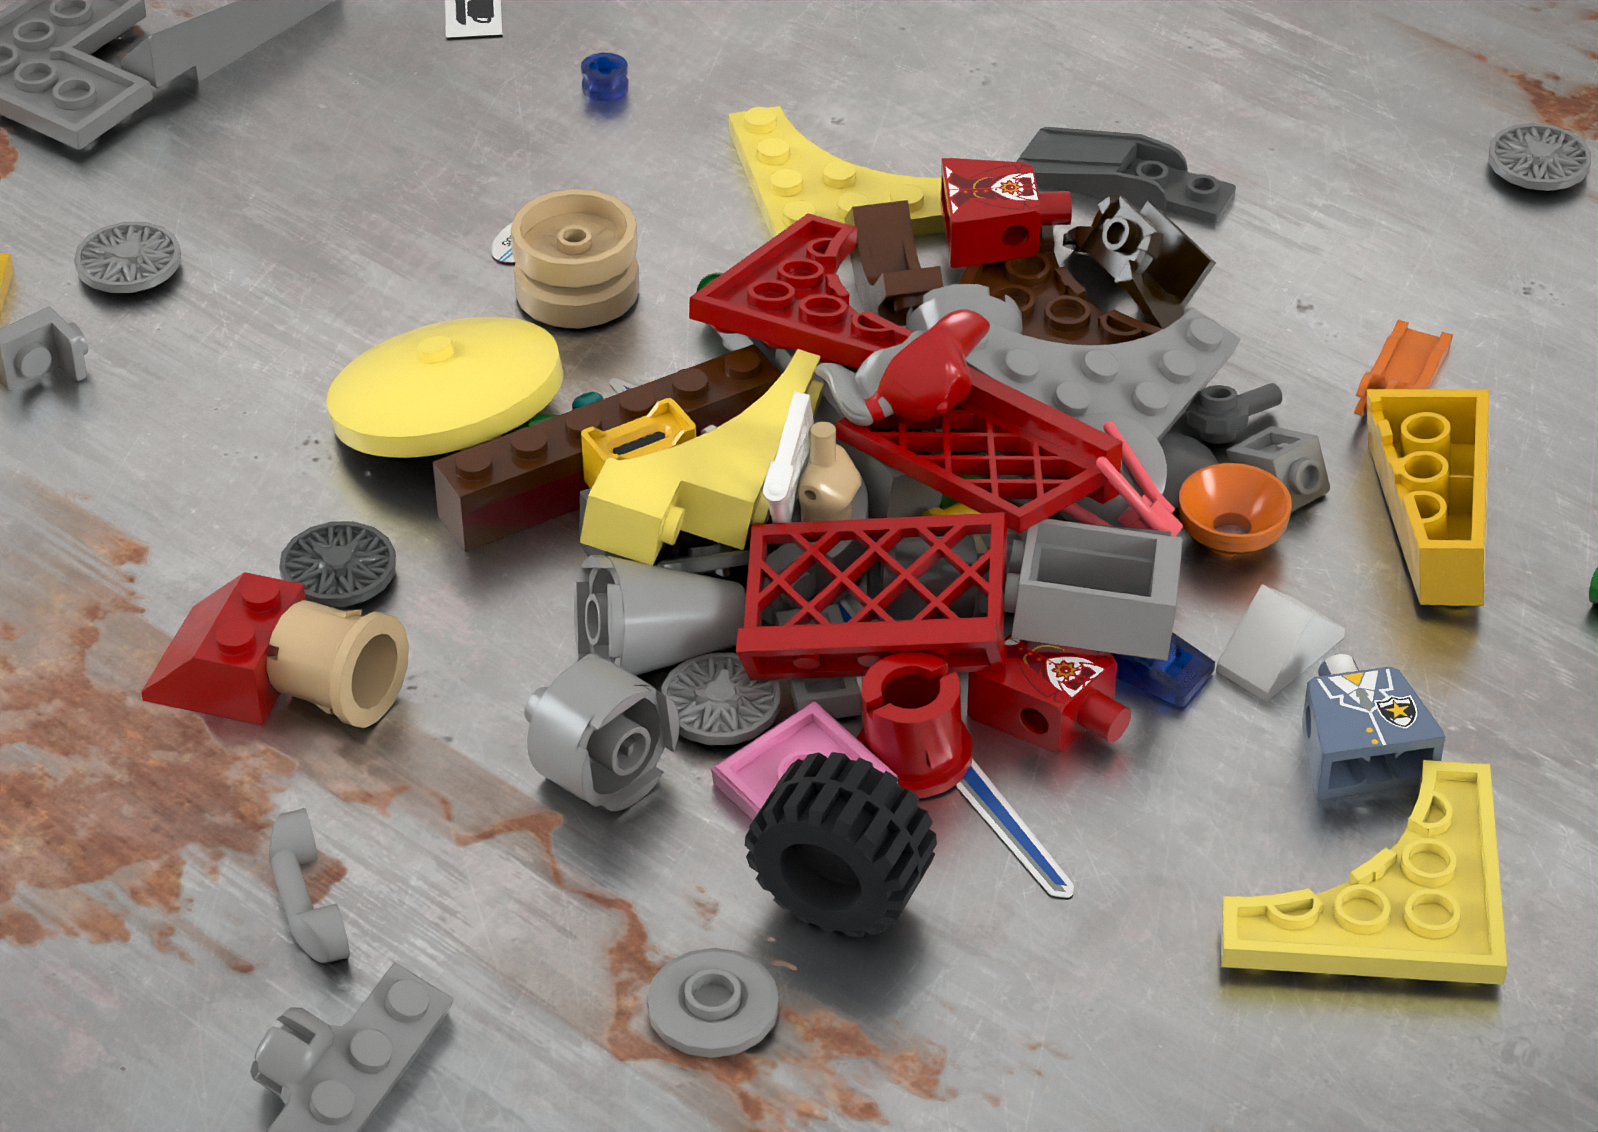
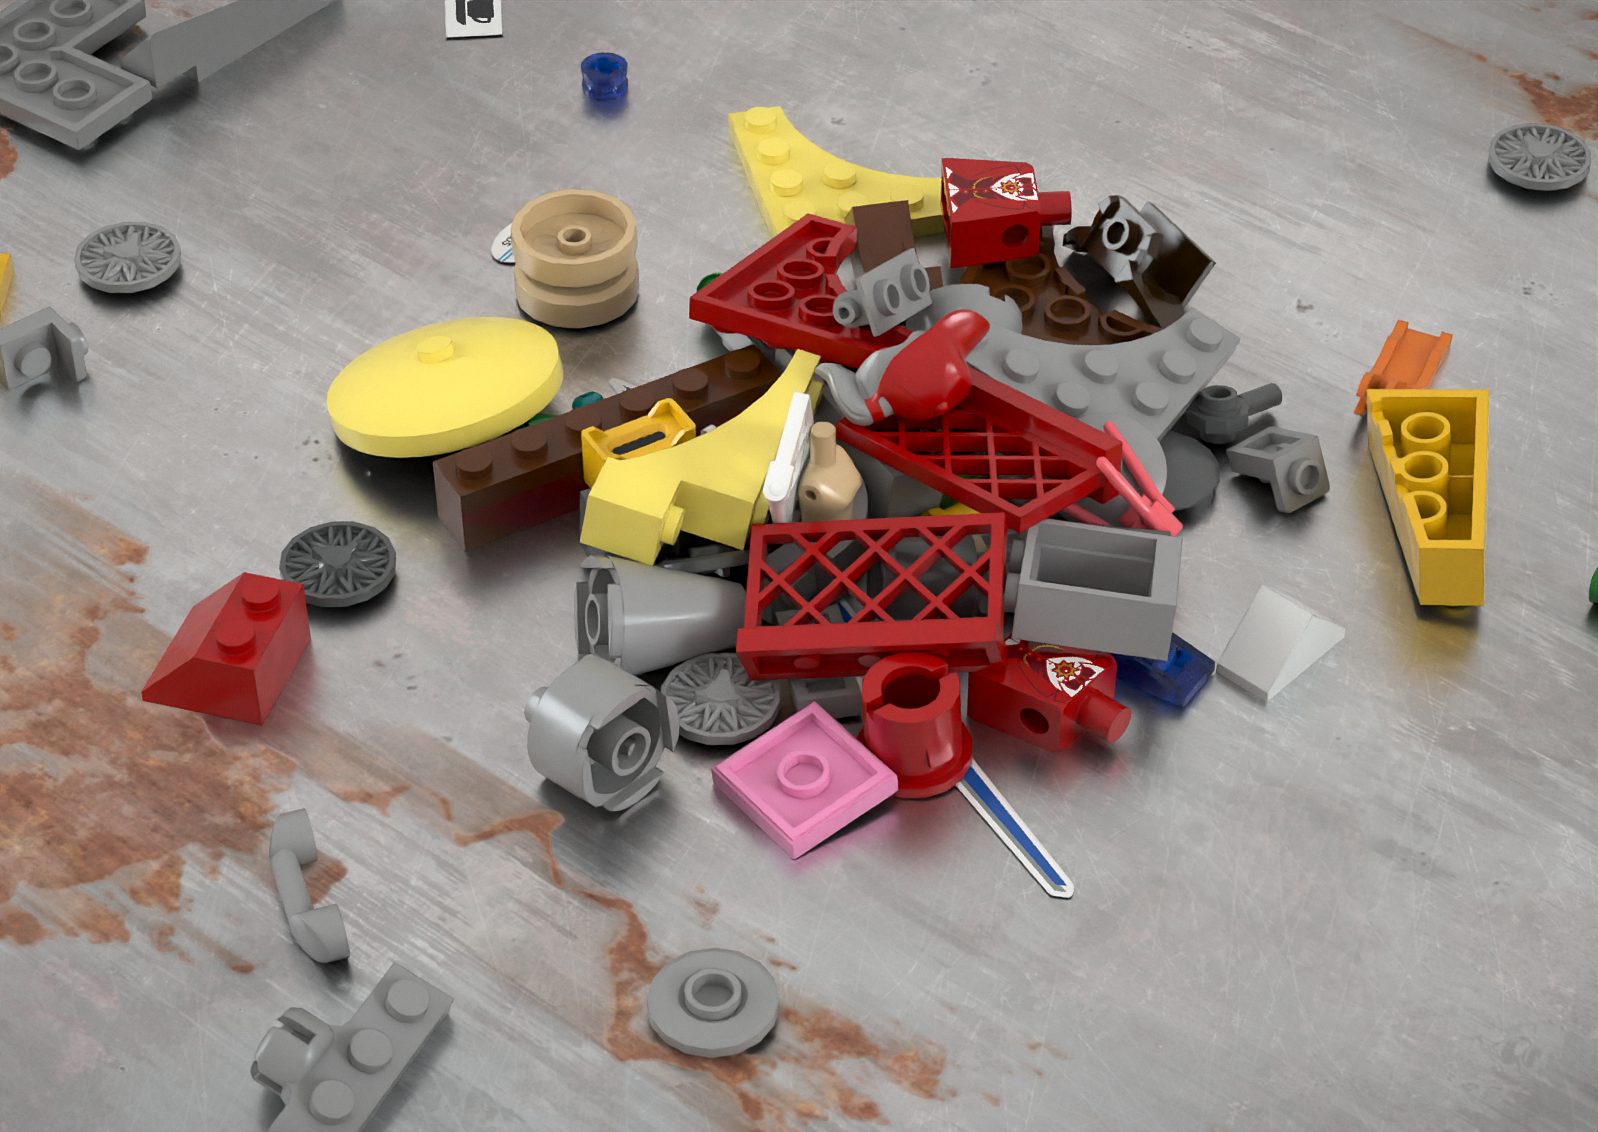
tan piece [266,600,409,728] -> none
black tyre [744,752,937,937] -> none
dark grey piece [1016,127,1236,222] -> none
orange piece [1178,463,1292,557] -> none
light yellow plate [1221,760,1507,985] -> none
sand blue torso [1302,654,1446,800] -> none
none -> light grey hinge [833,248,932,337]

